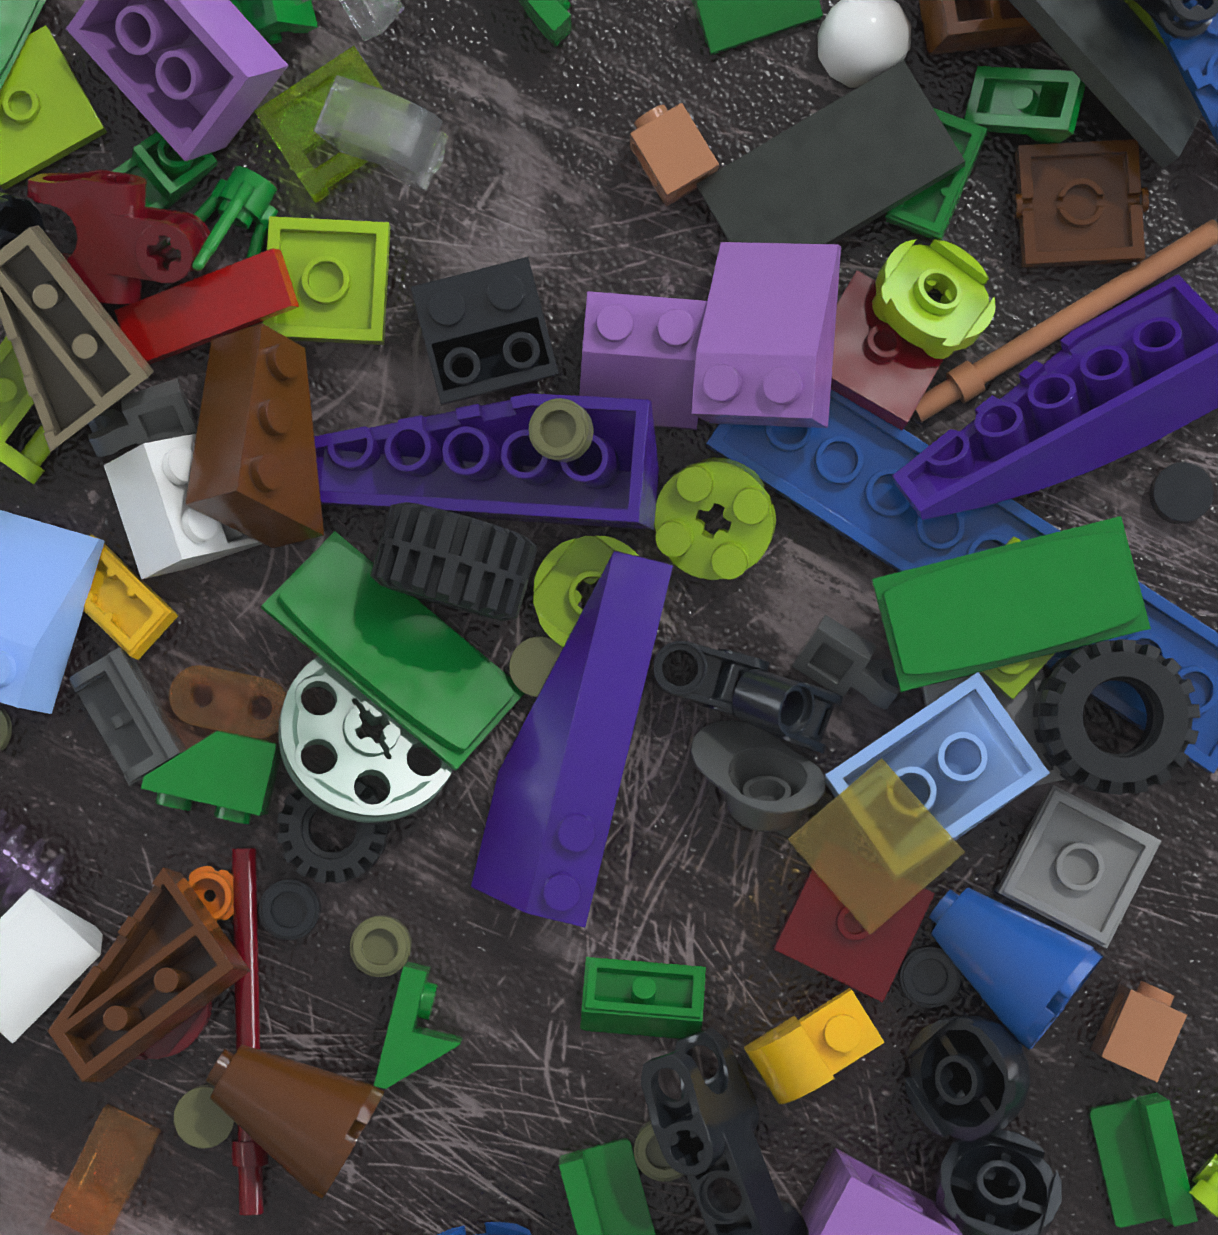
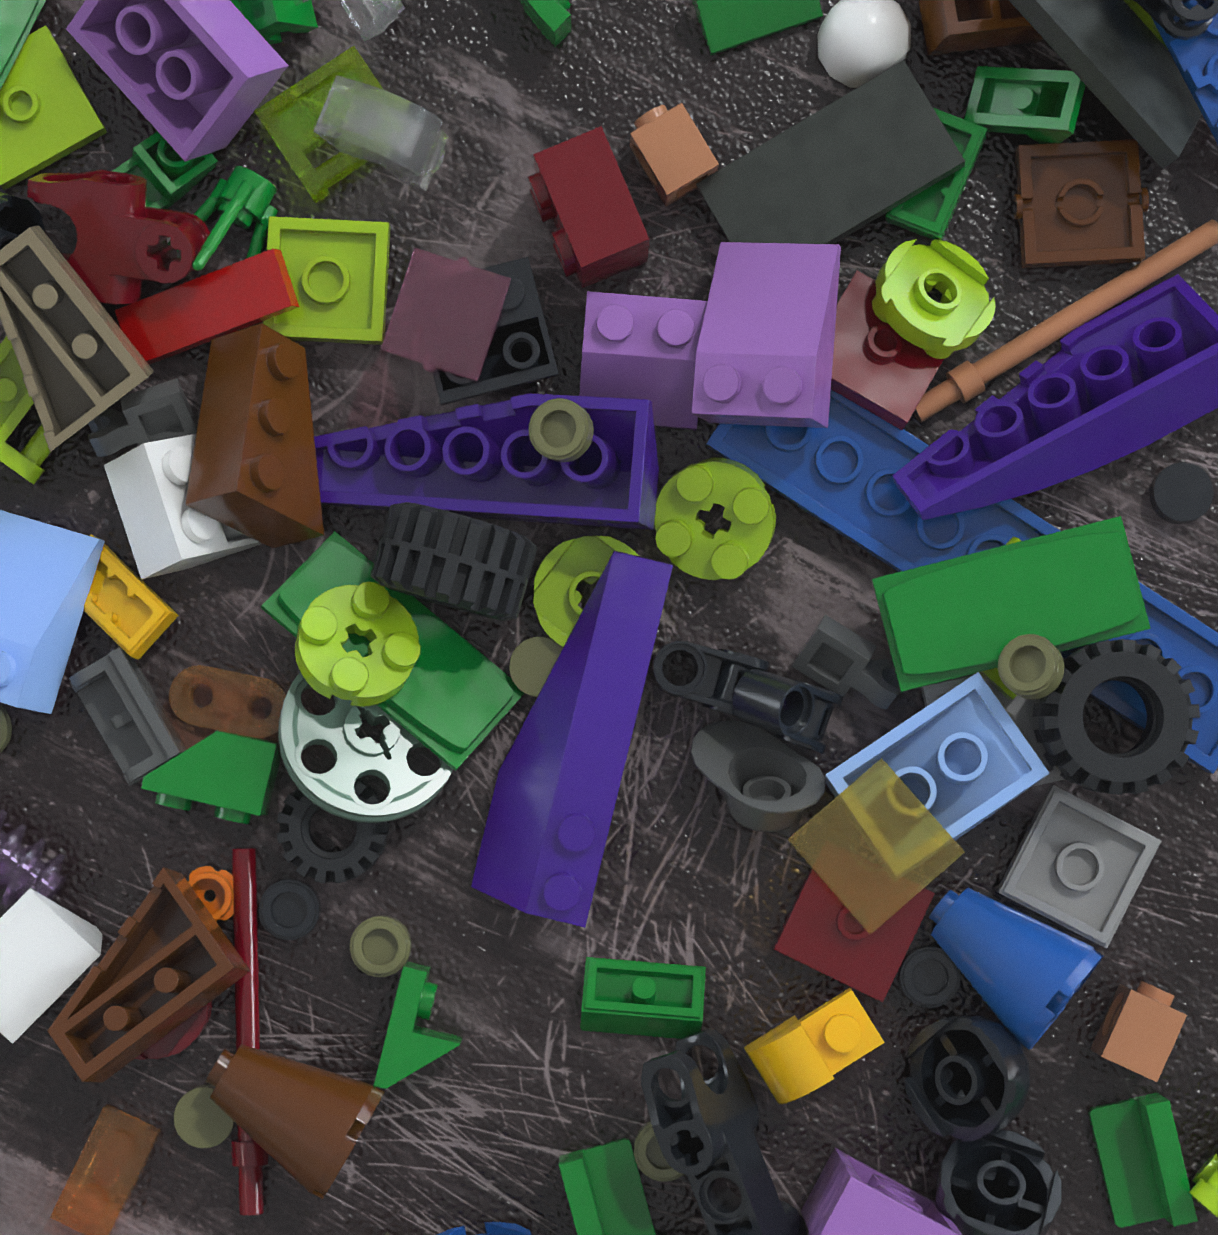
none -> lime plate [295,582,420,707]
none -> clear pink piece [381,248,511,382]
none -> dark red brick [527,126,650,289]
none -> olive tile [998,634,1064,700]

